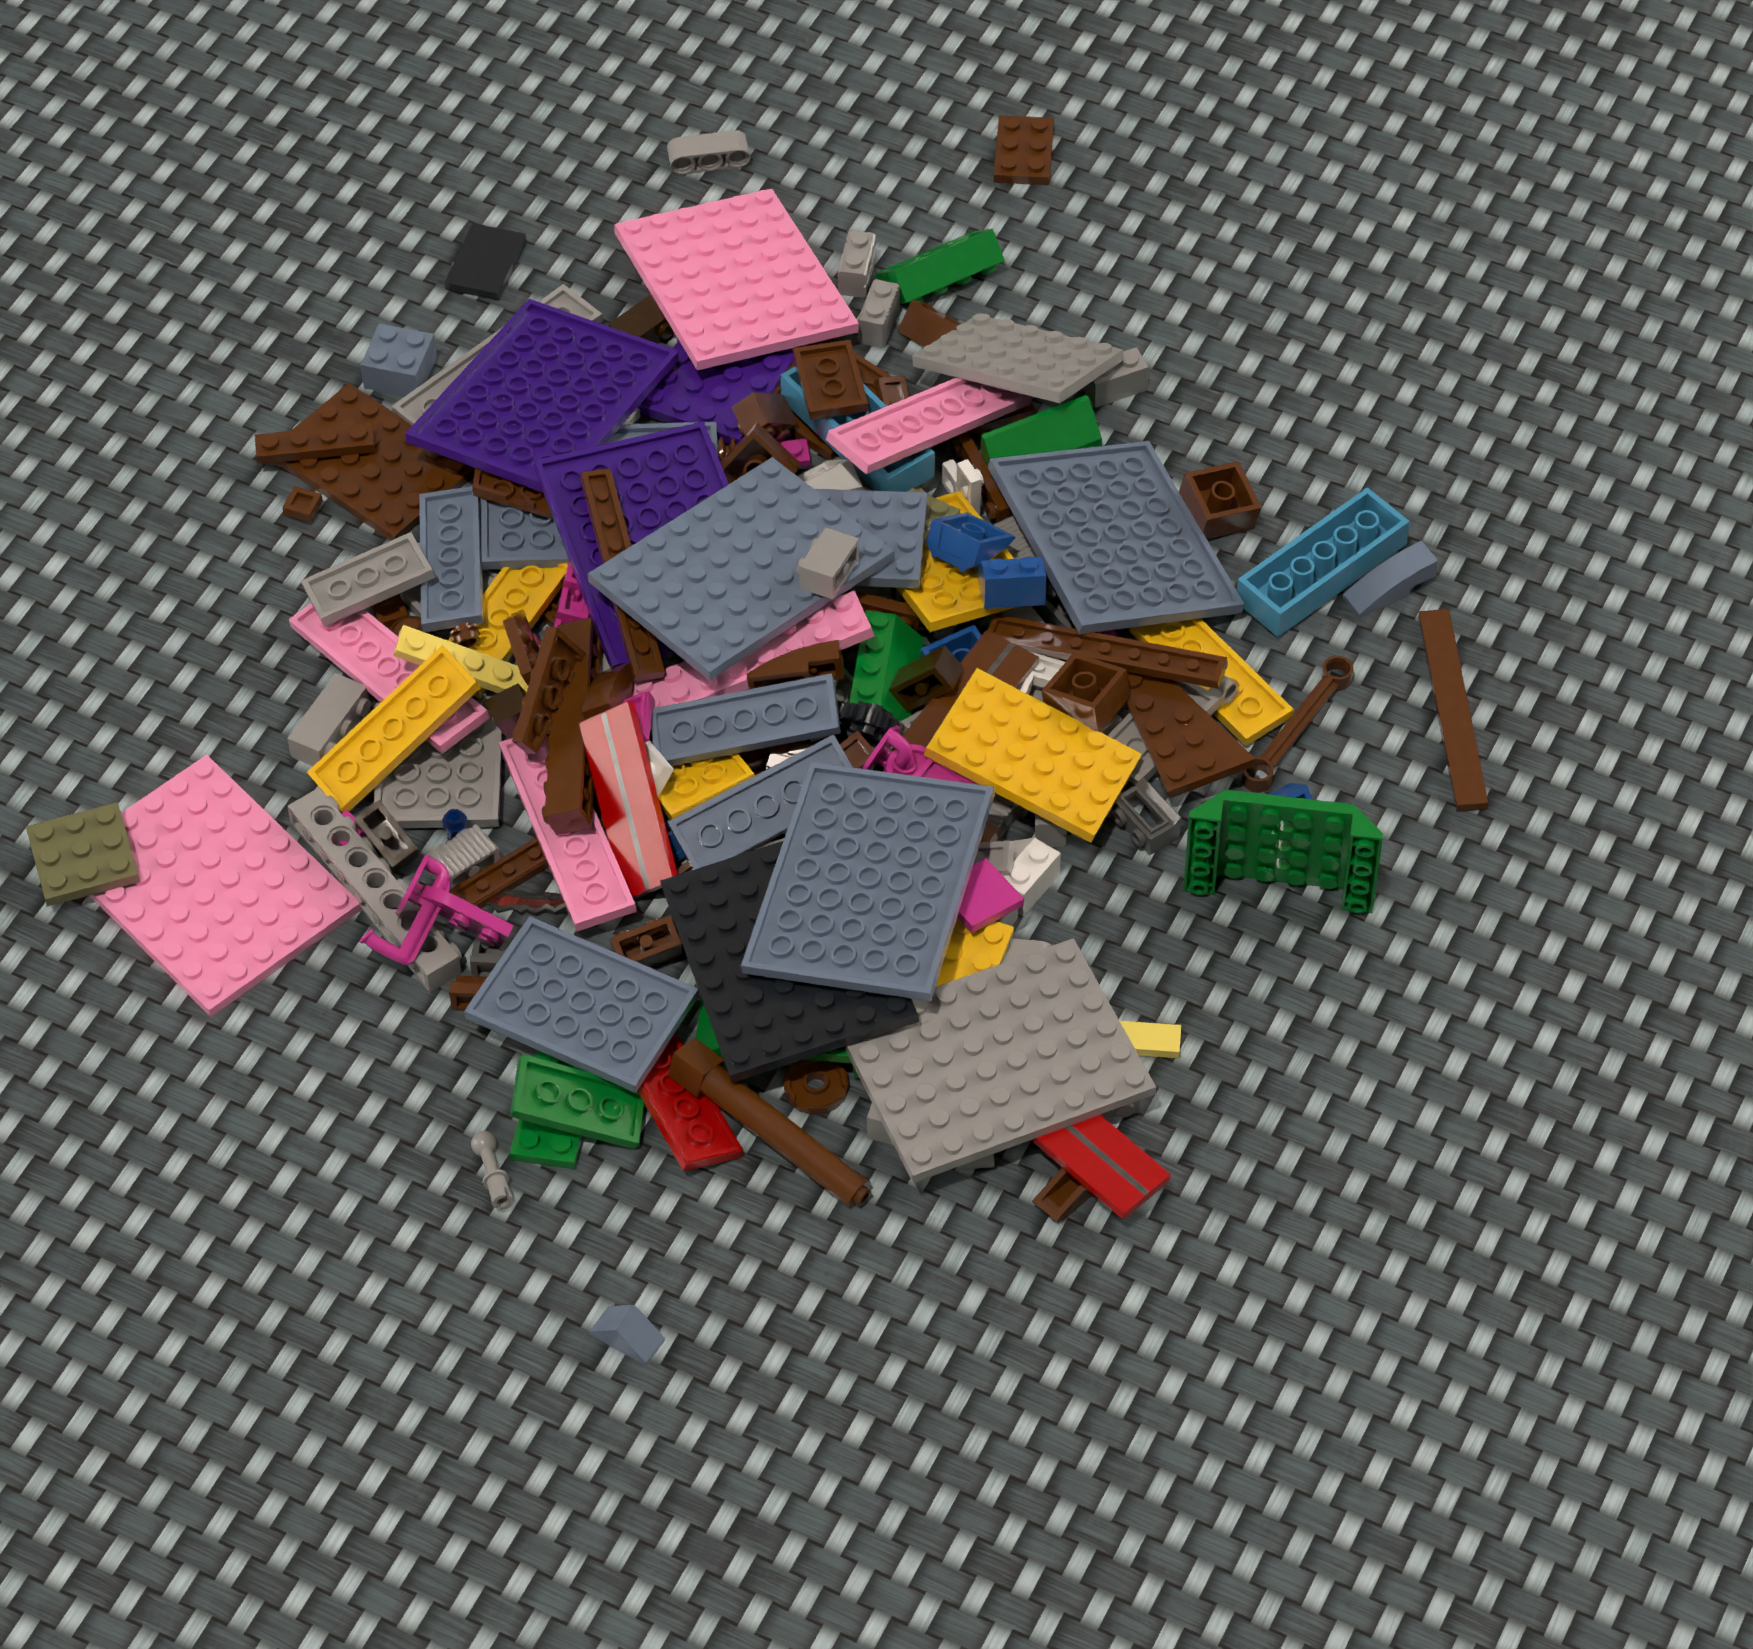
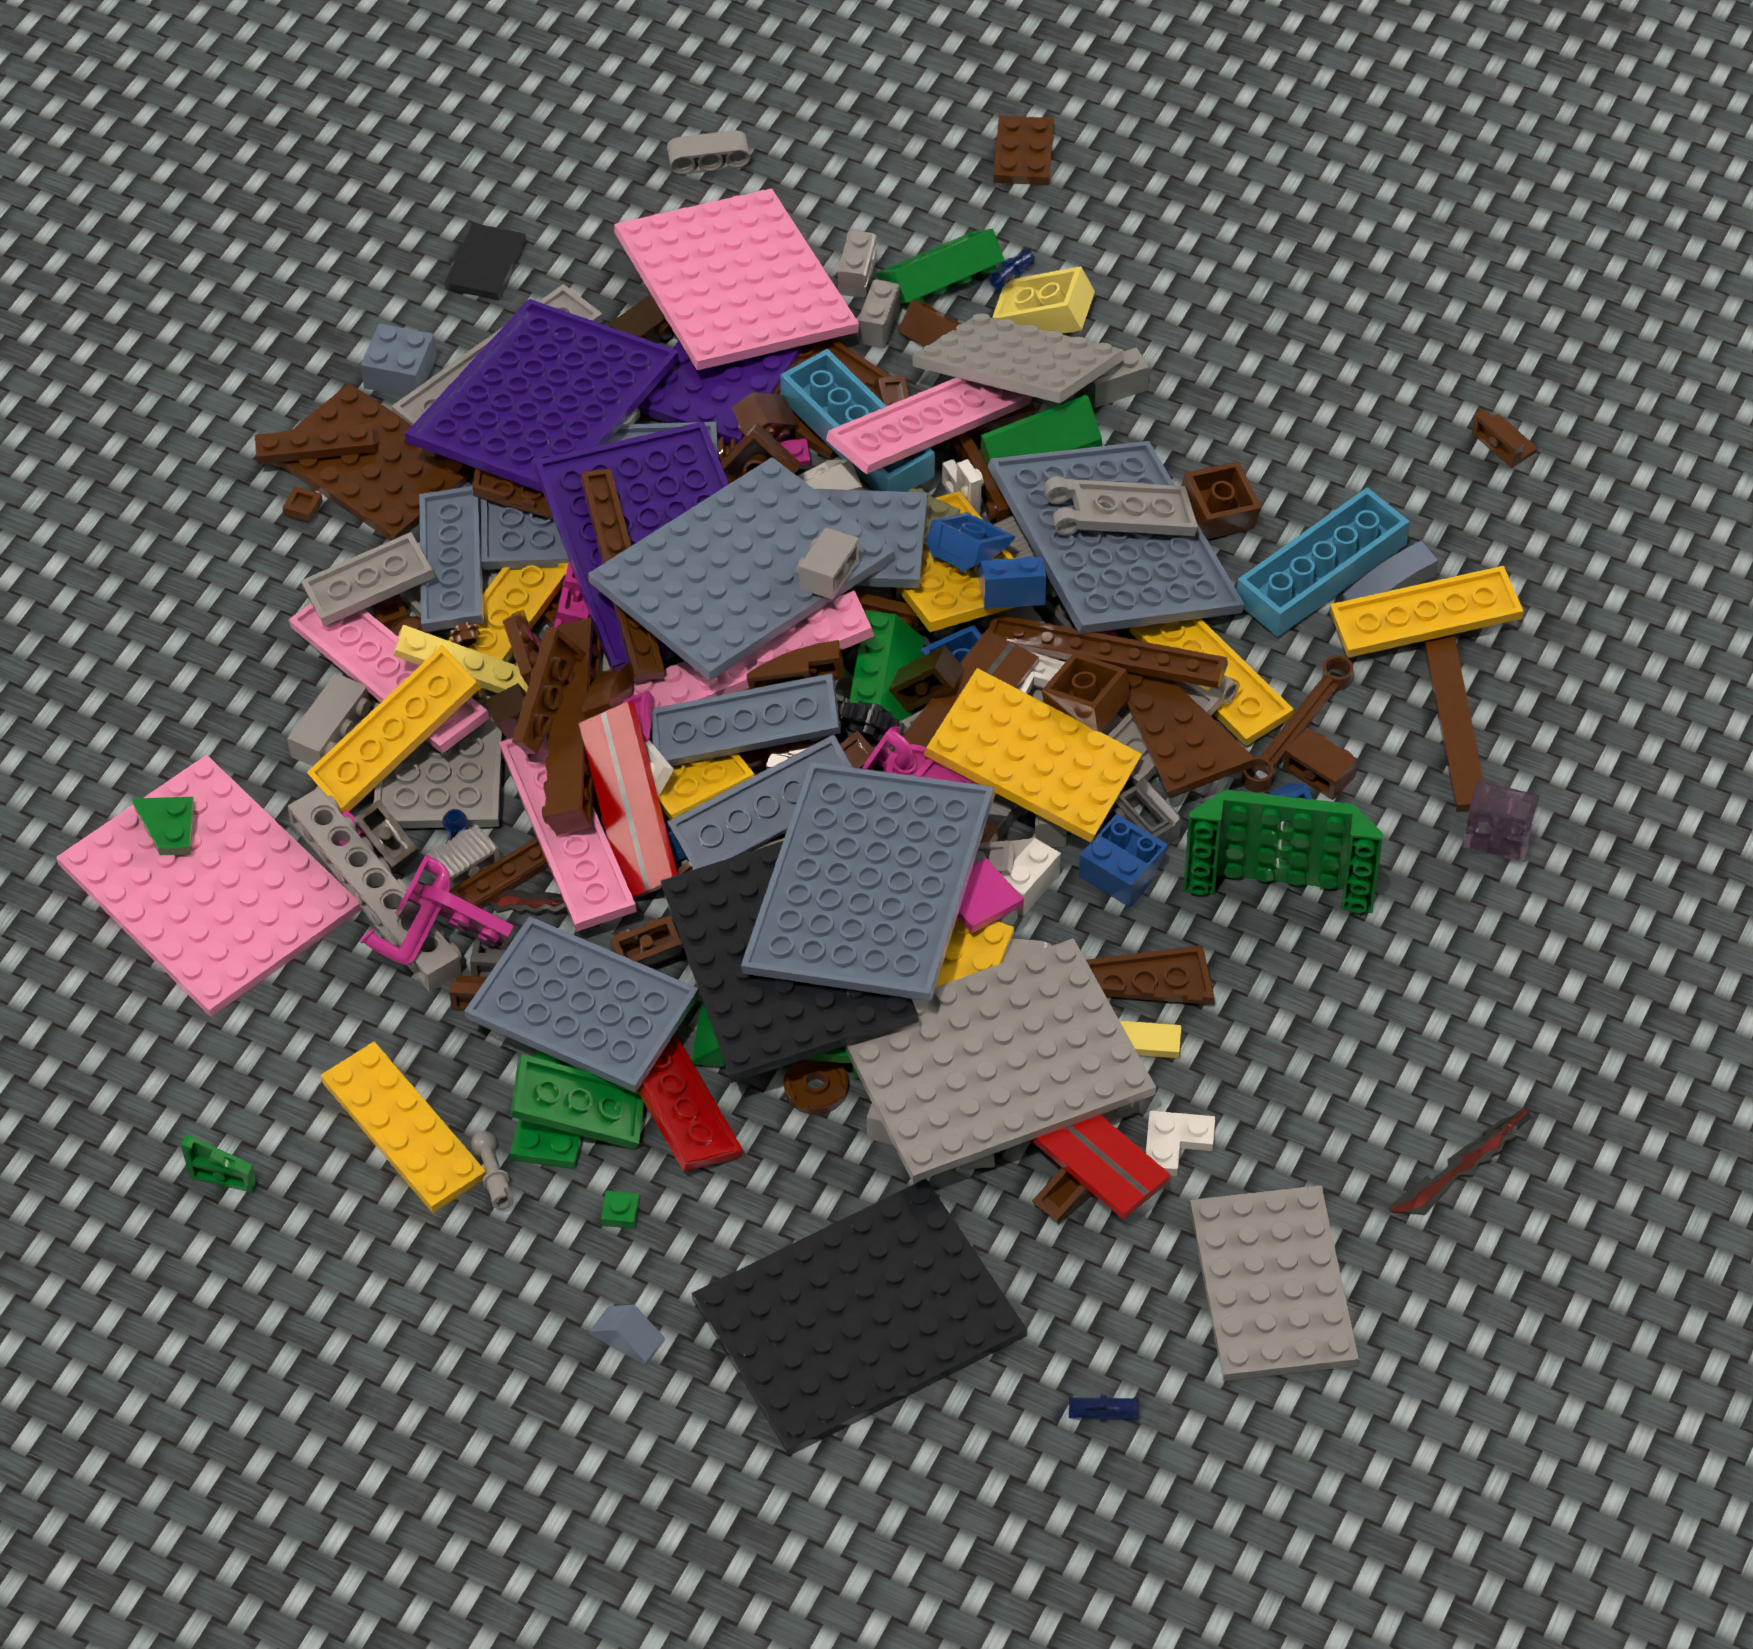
olive plate [26,802,140,907] -> none
reddish brown brick [668,1038,871,1208] -> none
reddish brown plate [793,340,868,420] -> none
none -> green wing [133,796,195,855]
none -> green wing [181,1134,256,1193]
none -> yellow plate [320,1041,486,1213]
none -> green plate [601,1191,639,1229]
none -> black plate [692,1179,1027,1456]
none -> clear blue pin [989,249,1035,289]
none -> light yellow slope [992,266,1095,334]
none -> light grey hinge [1044,476,1198,536]
none -> clear blue pin [1069,1394,1138,1422]
none -> blue slope [1079,814,1168,907]
none -> reddish brown wing [1086,945,1214,1005]
none -> white plate [1146,1111,1215,1176]
none -> light grey plate [1190,1185,1359,1381]
none -> reddish brown brick [1283,727,1357,800]
none -> yellow plate [1330,566,1524,658]
none -> pearl dark grey sword [1389,1108,1531,1215]
none -> clear purple brick [1463,781,1540,862]
none -> reddish brown panel [1472,409,1537,468]

